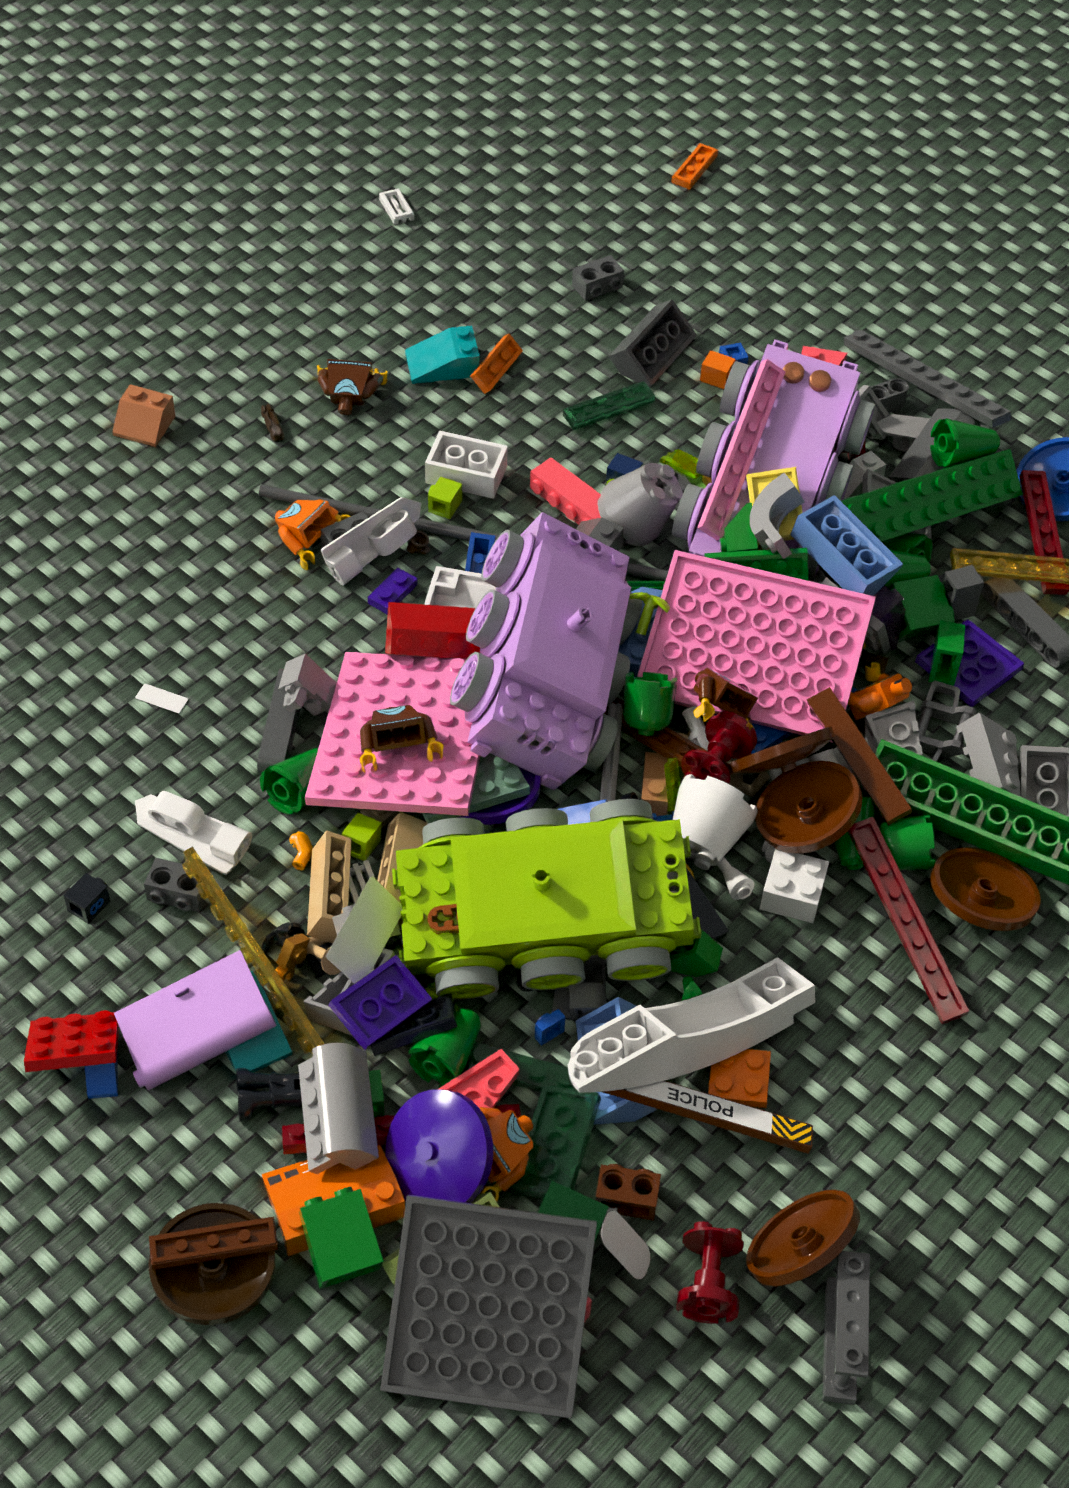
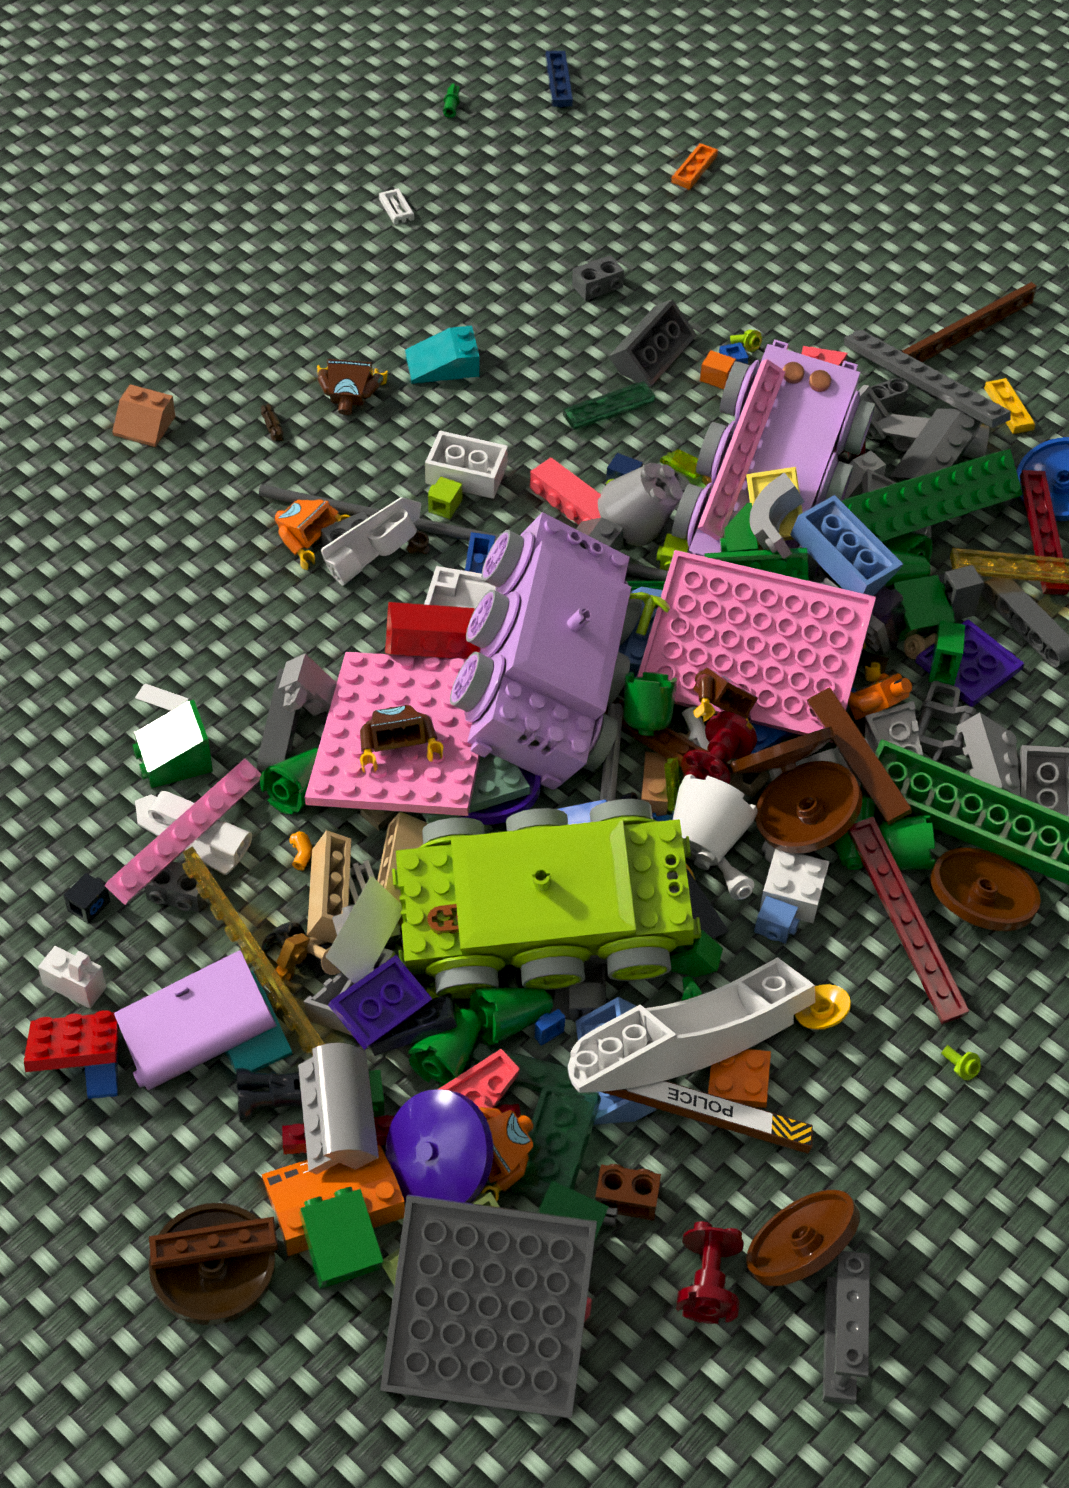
lime brick [342,813,382,861] -> none
dark purple plate [367,568,418,615] -> none
orange plate [470,333,523,394] -> none
white sticker [601,1211,650,1279] -> none
green cone [930,419,1000,467] -> none
none -> white hinge [38,946,107,1009]
none -> bright pink plate [105,759,261,905]
none -> slope [132,700,213,788]
none -> green axle [443,83,460,118]
none -> green cone [470,988,553,1046]
none -> dark blue plate [545,51,573,108]
none -> lime brick [656,533,689,571]
none -> lime plate [730,329,762,352]
none -> medium blue brick [754,896,800,944]
none -> yellow dish [795,984,851,1030]
none -> reddish brown tile [902,282,1037,362]
none -> tan plate [904,633,936,659]
none -> lime plate [940,1045,981,1080]
none -> yellow tile [984,378,1035,434]

